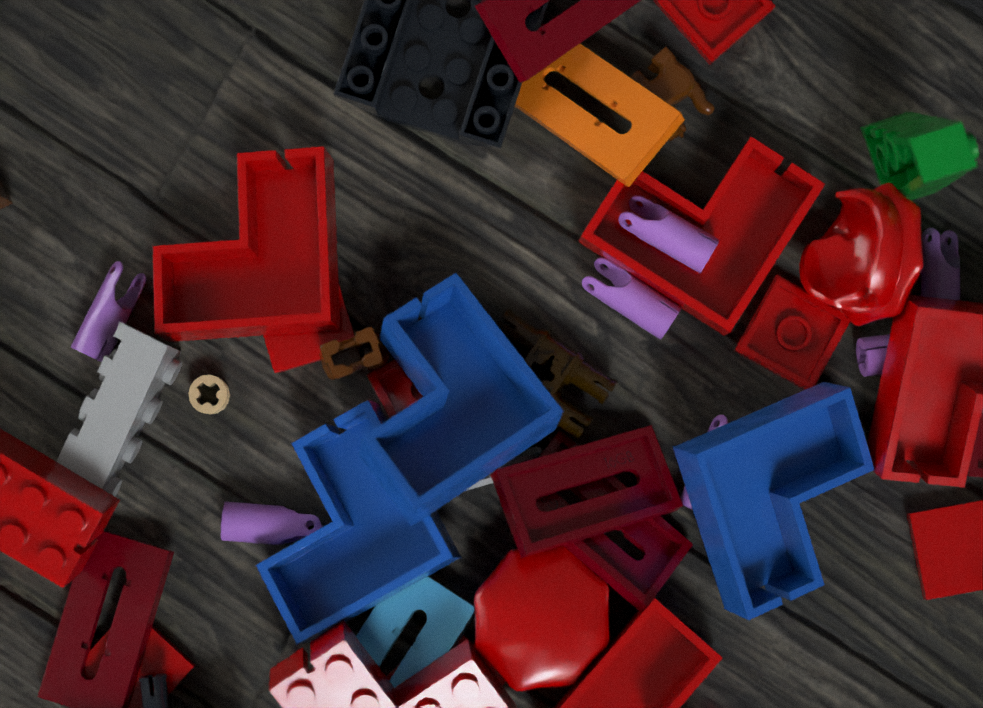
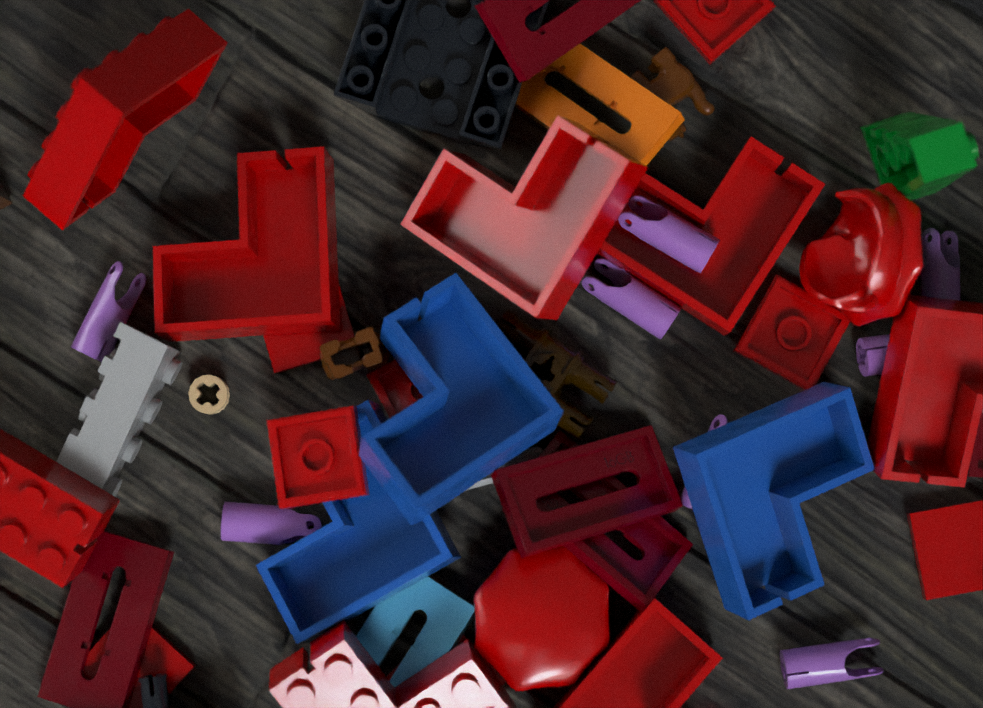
none -> red piece [23,9,228,230]
none -> red tile [267,405,370,509]
none -> piece [400,115,648,320]
none -> medium lavender piece [780,638,883,689]

